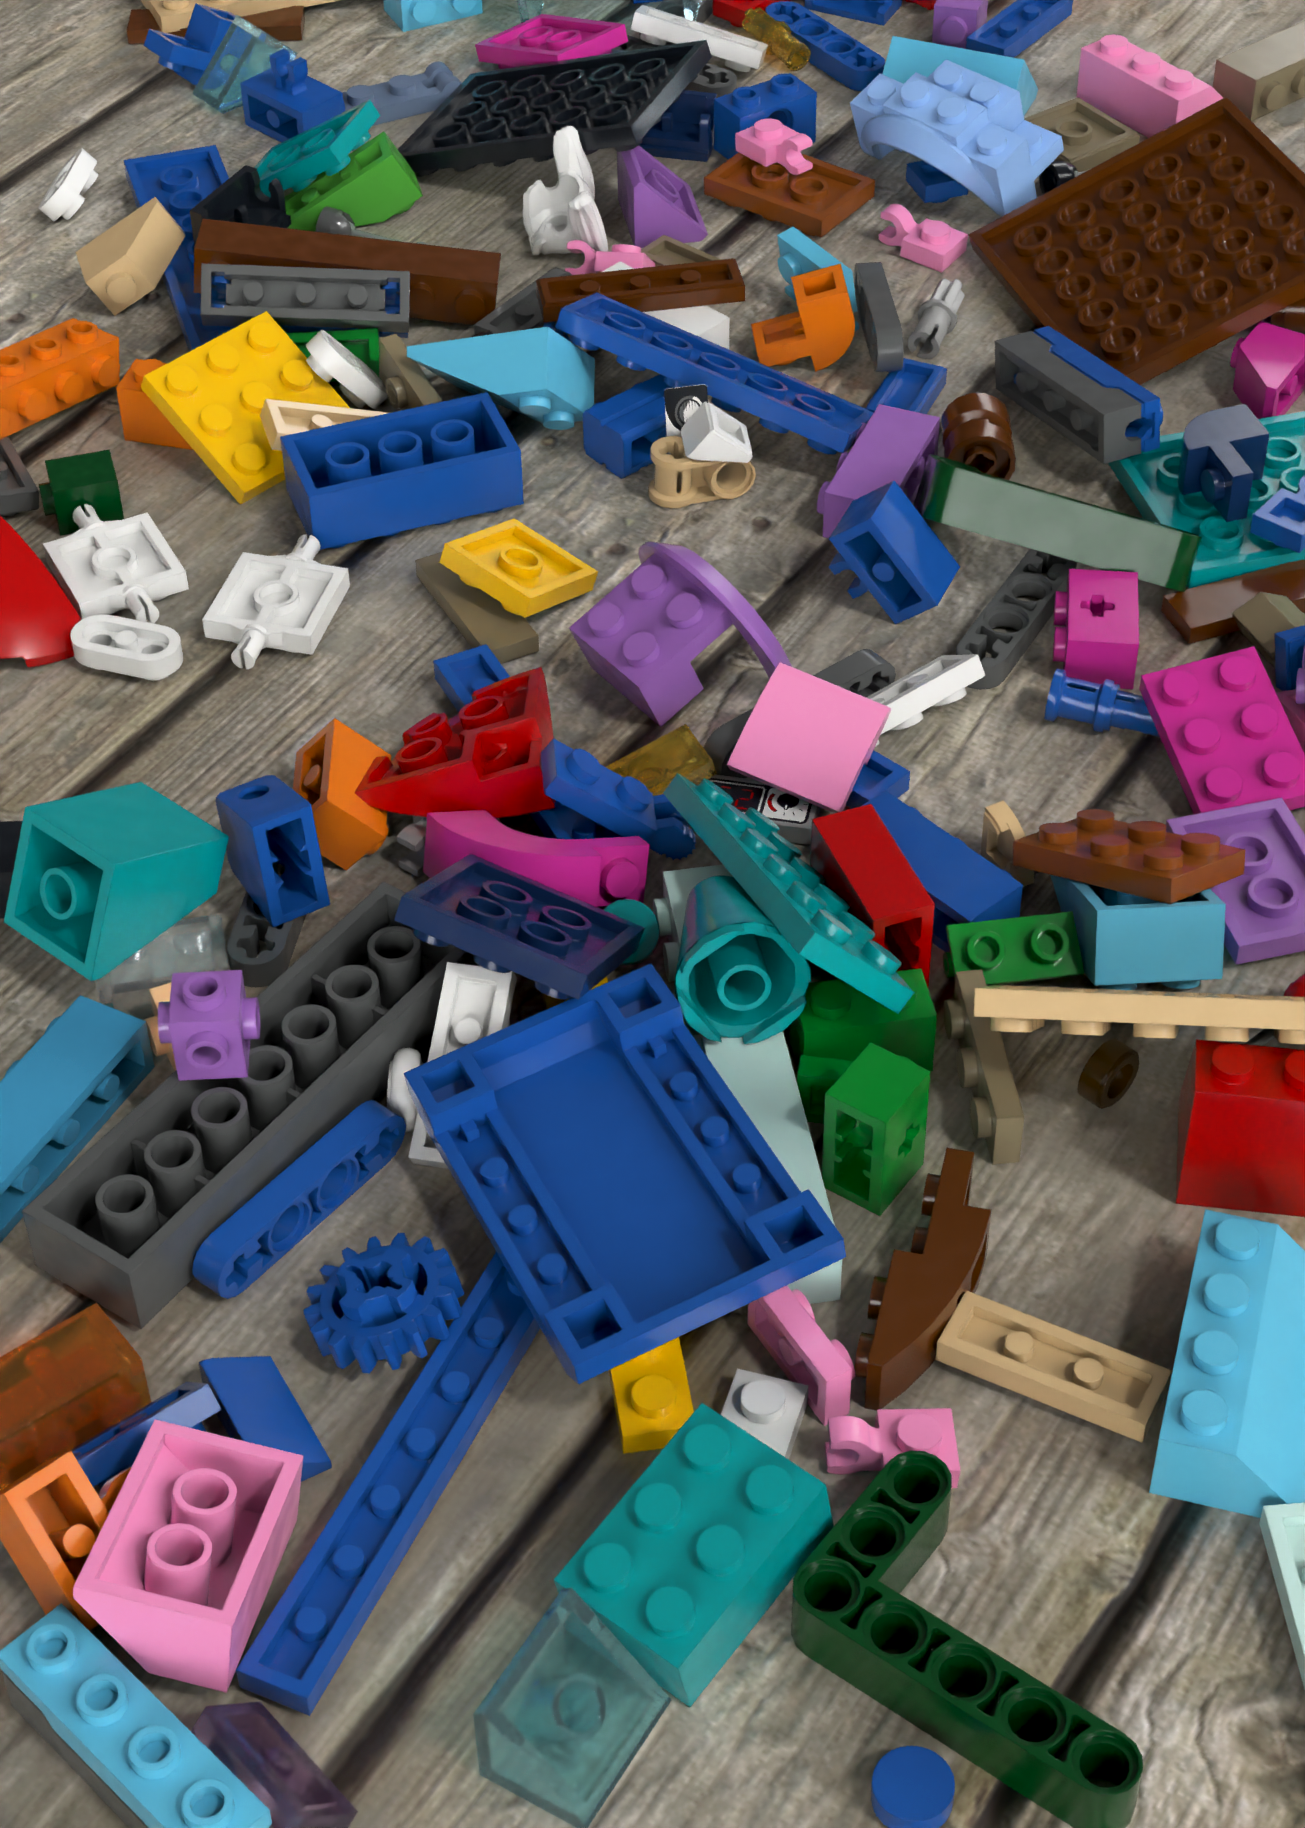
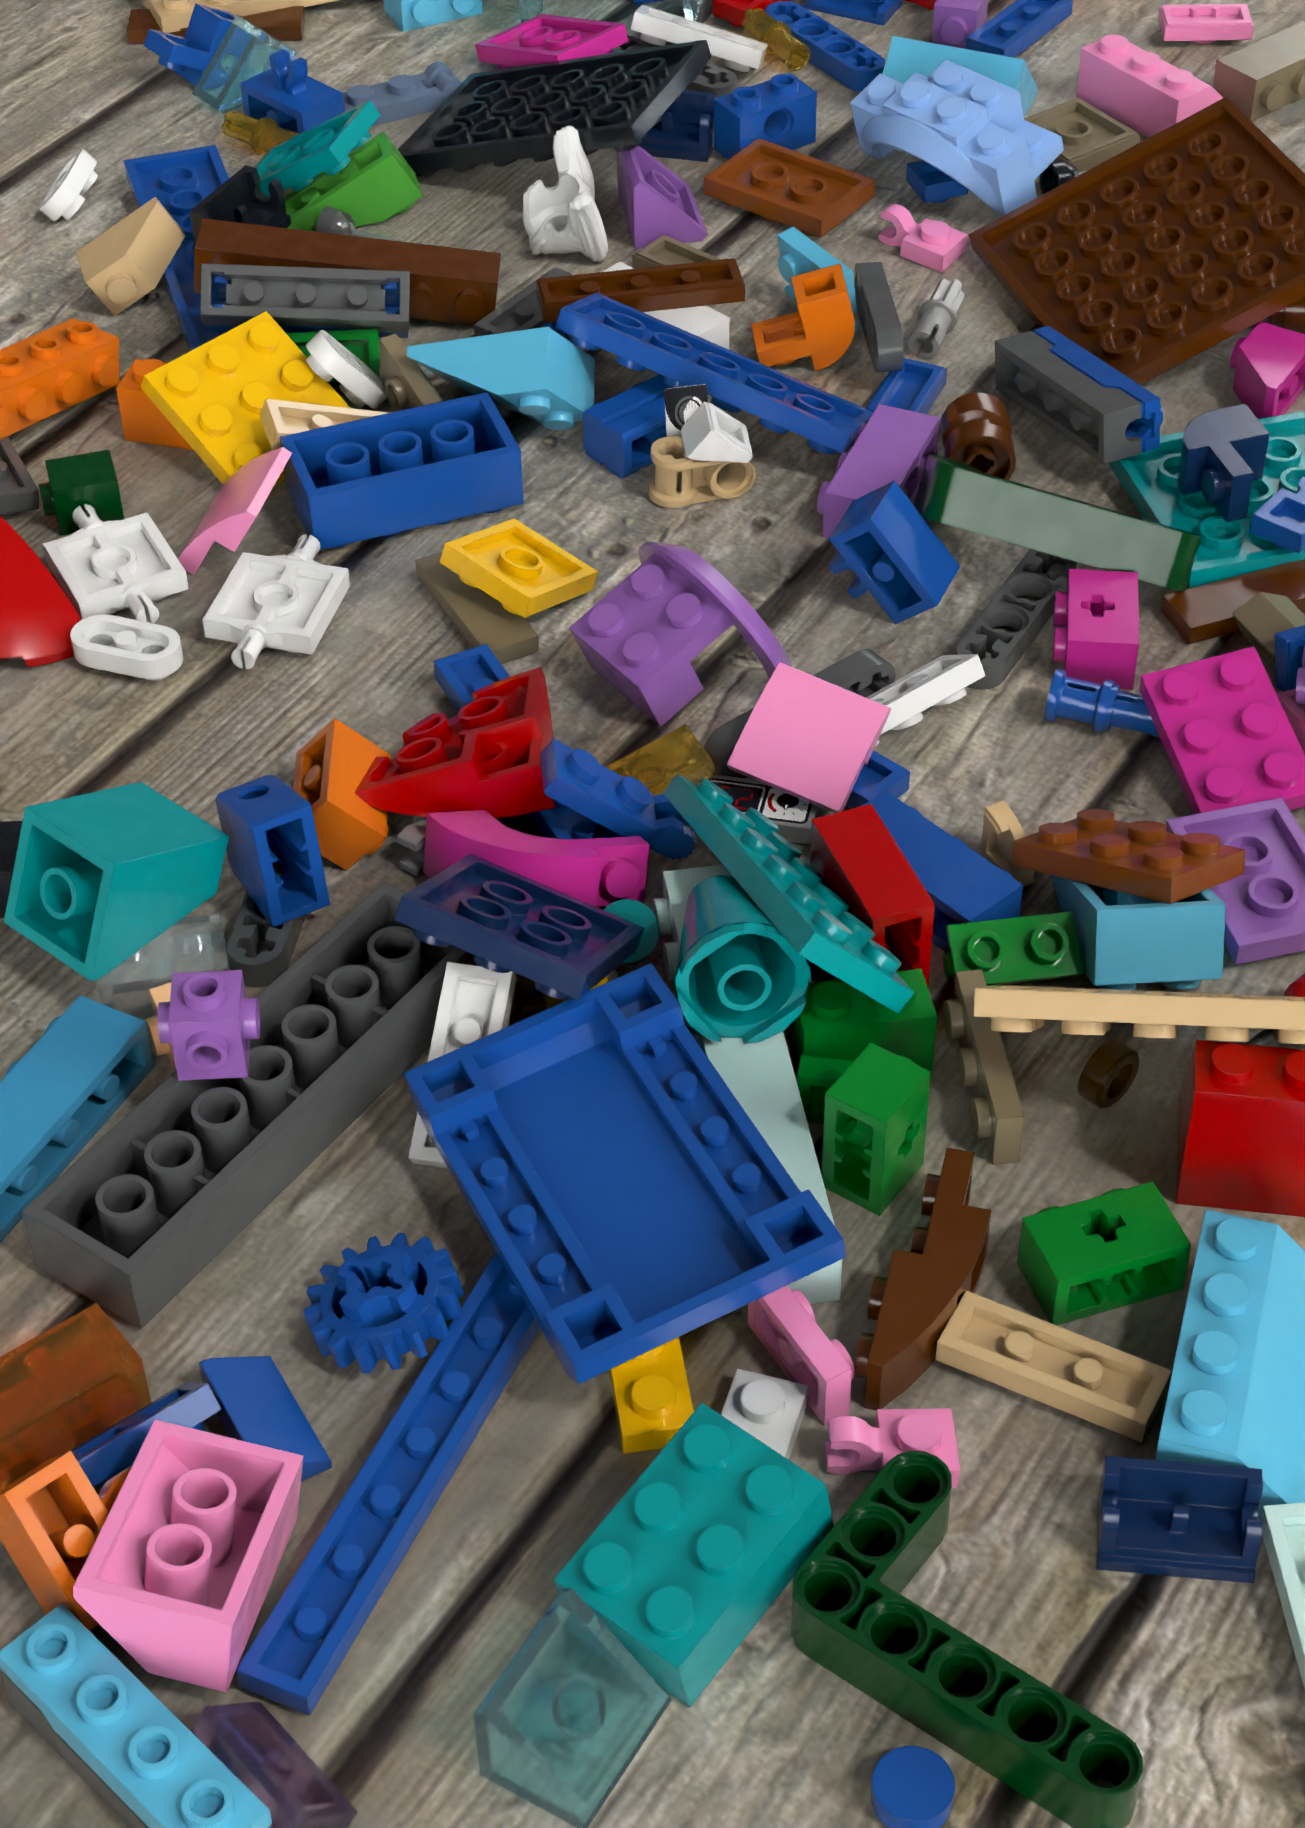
blue beam [192,1100,406,1299] -> none
white piece [387,1048,425,1132] -> none
bright pink plate [565,240,655,275] -> none
bright pink plate [735,118,813,175] -> none
none -> bright pink slope [178,447,292,575]
none -> clear yellow axle [221,111,300,155]
none -> green brick [1017,1181,1191,1325]
none -> dark blue hinge [1097,1456,1263,1584]
none -> bright pink plate [1158,4,1254,44]

